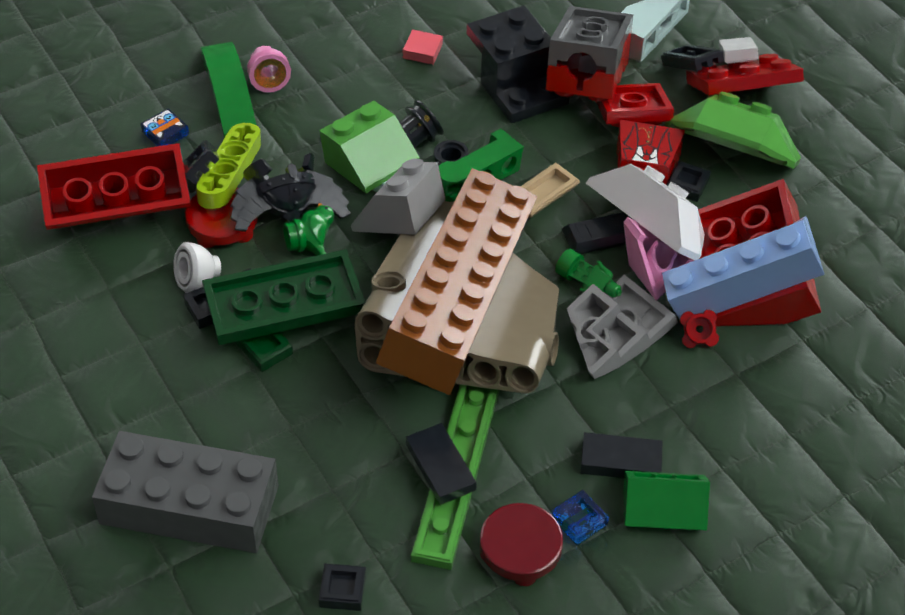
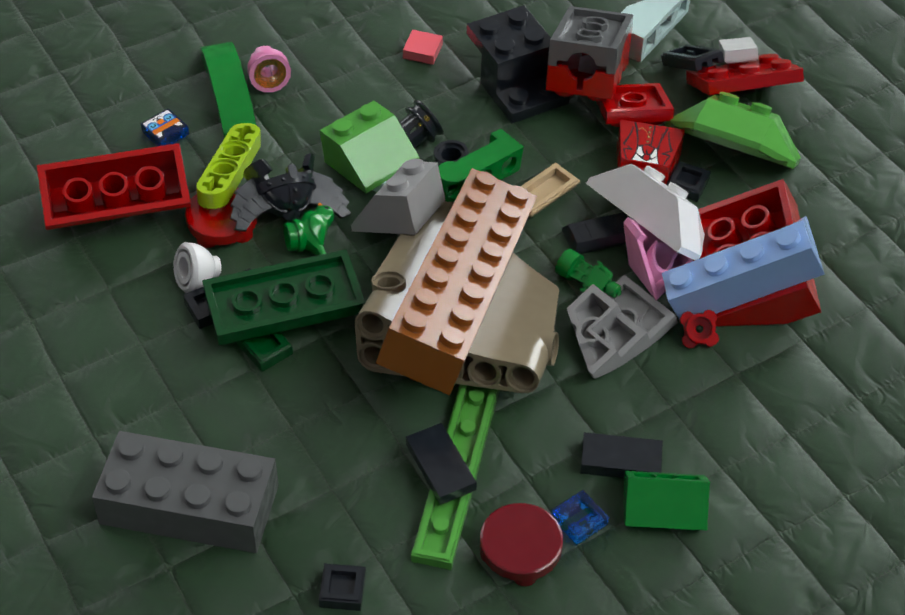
black tile [183,140,219,184] -> none

